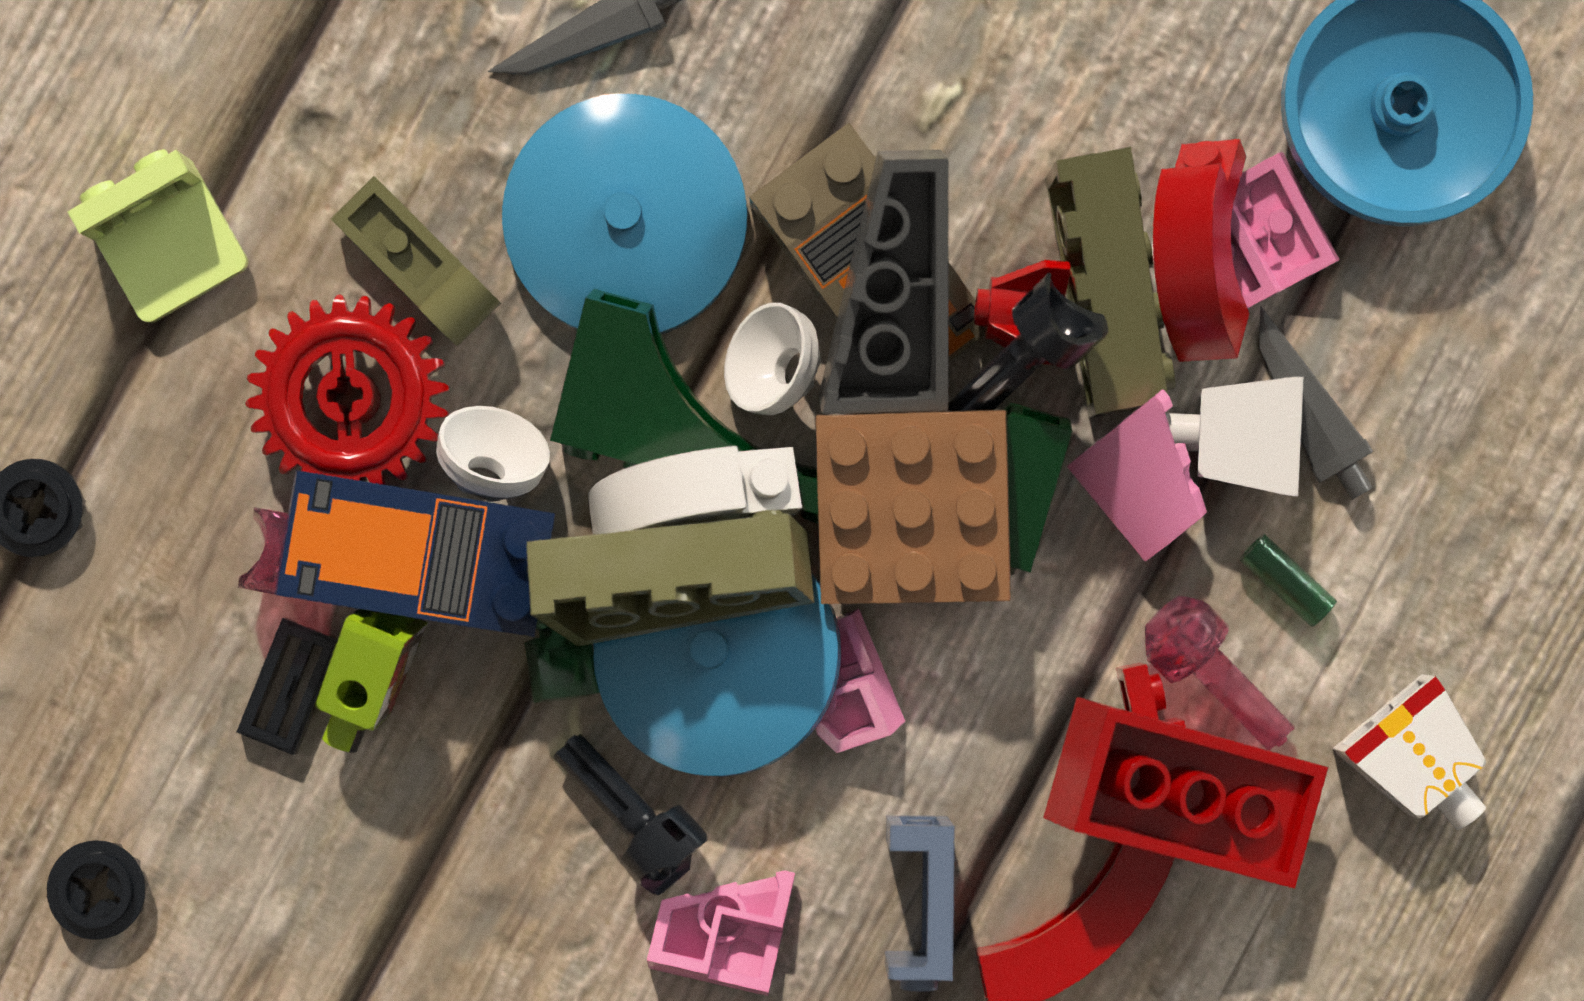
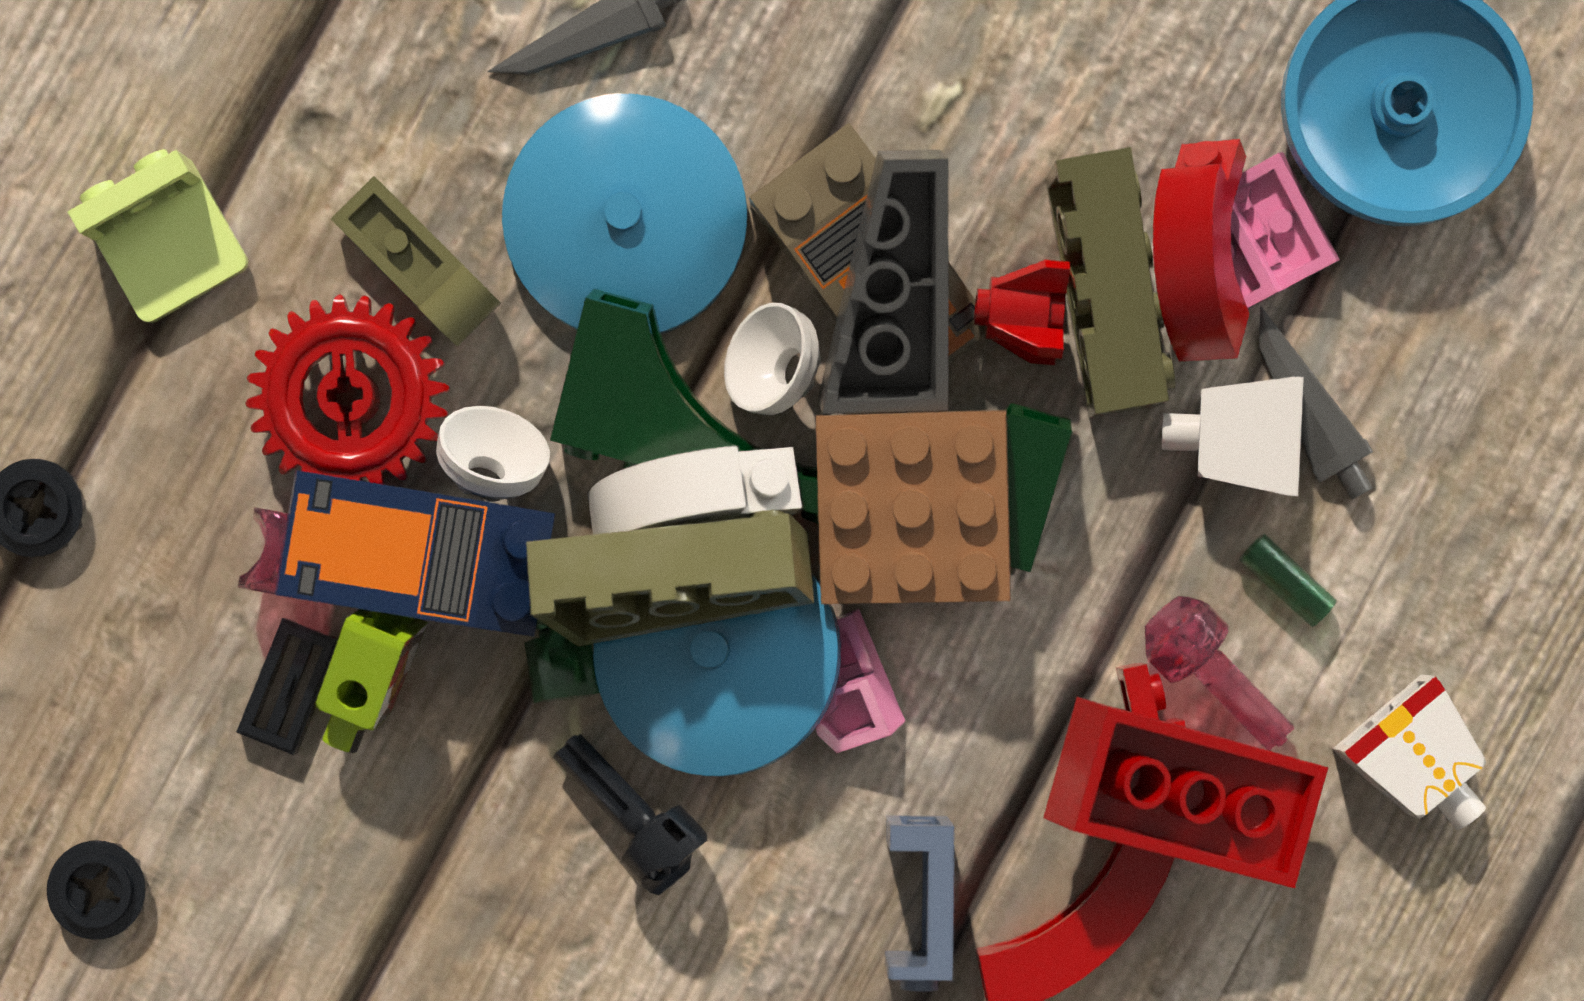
bright pink slope [647,871,795,996] -> none
black piece [948,273,1109,411] -> none
bright pink slope [1067,390,1207,562] -> none

